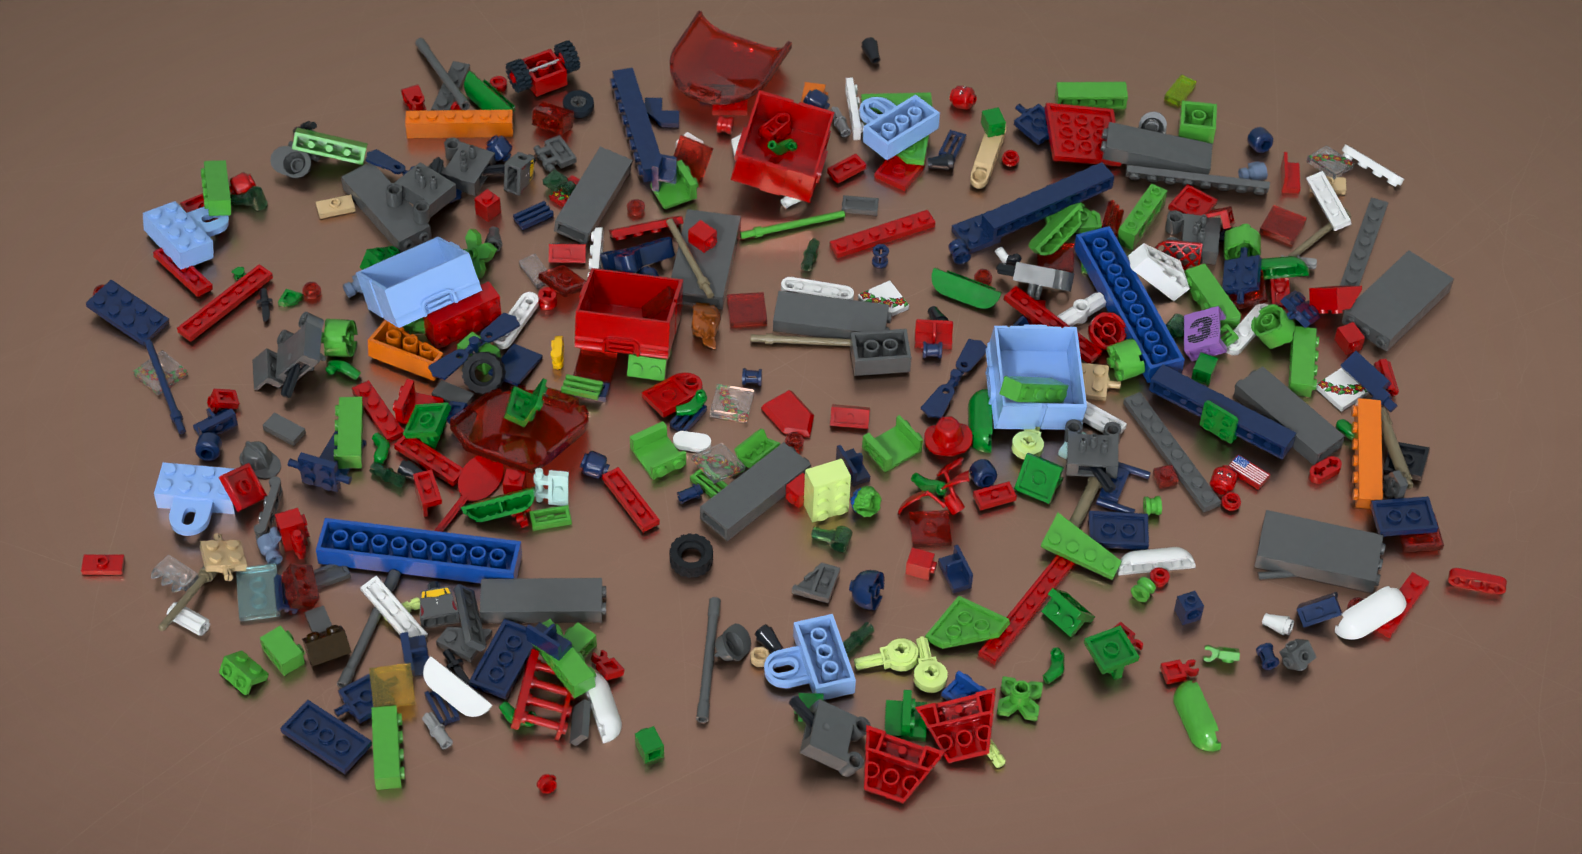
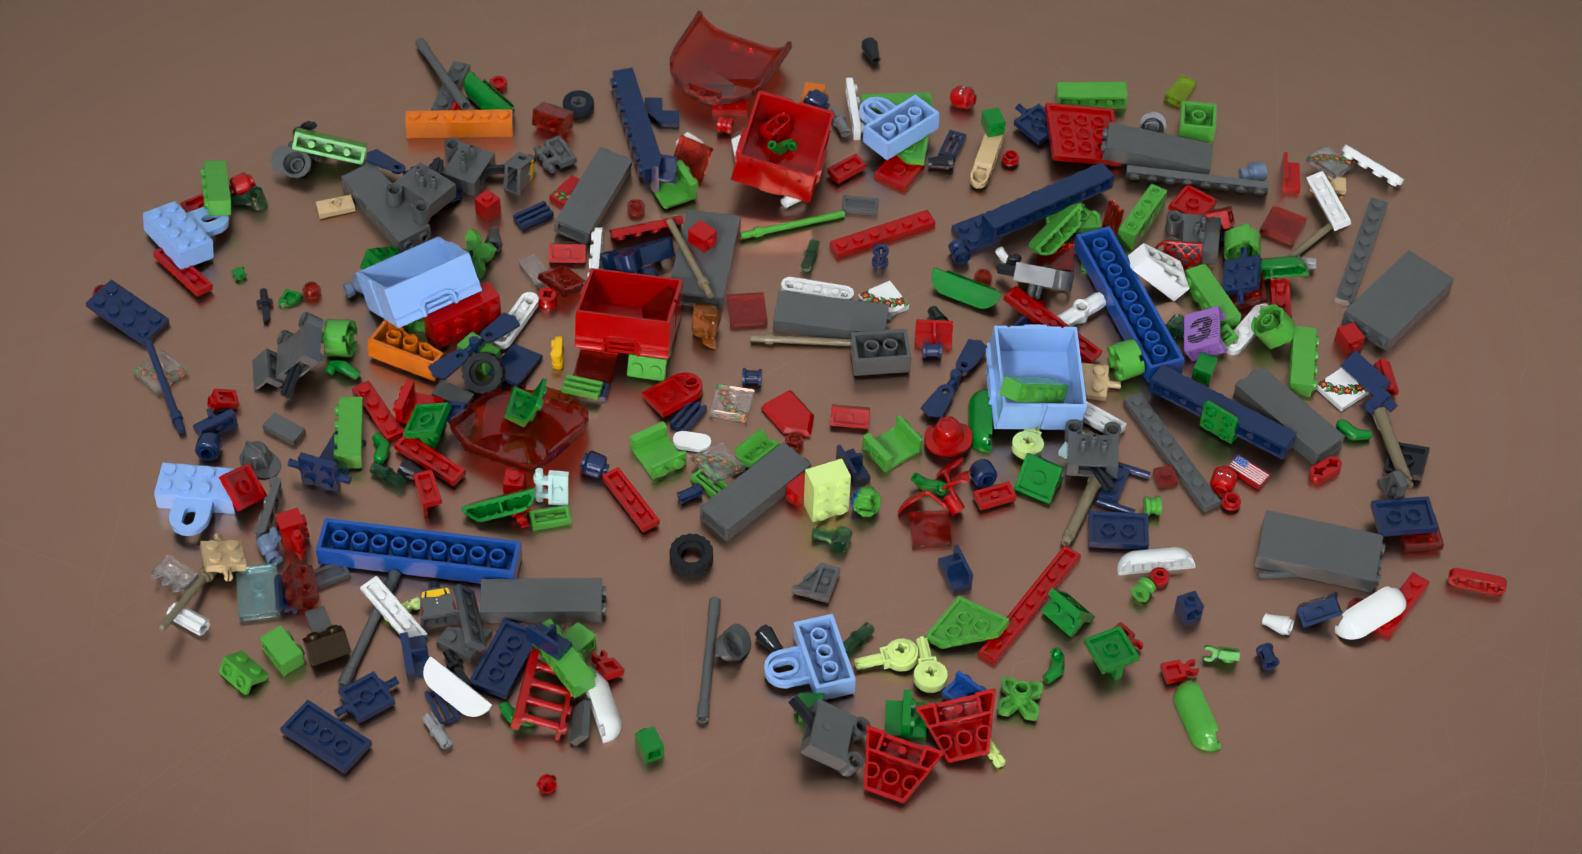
red plate [81,554,125,575] -> none
red plate [177,264,273,342] -> none
clear yellow tile [369,663,415,707] -> none
bright green brick [371,705,405,790] -> none
red piece [401,84,427,111] -> none
red piece [434,453,504,532] -> none
dark blue head [486,135,512,161] -> none
brick [505,40,581,97] -> none
clear green plate [543,169,576,196] -> none
green arm [676,389,707,416] -> none
tan tile [750,647,770,667] -> none
dark blue cylinder [849,570,885,610] -> none
red brick [906,547,937,580] -> none
bright green wing [1041,513,1122,580] -> none
red cylinder [1088,312,1126,350] -> none
dark blue head [1247,127,1274,153] -> none
dark grey brick [1279,639,1317,671] -> none
dark blue plate [1280,290,1320,328] -> none
red slope [1309,286,1362,314] -> none
orange brick [1351,398,1383,509] -> none

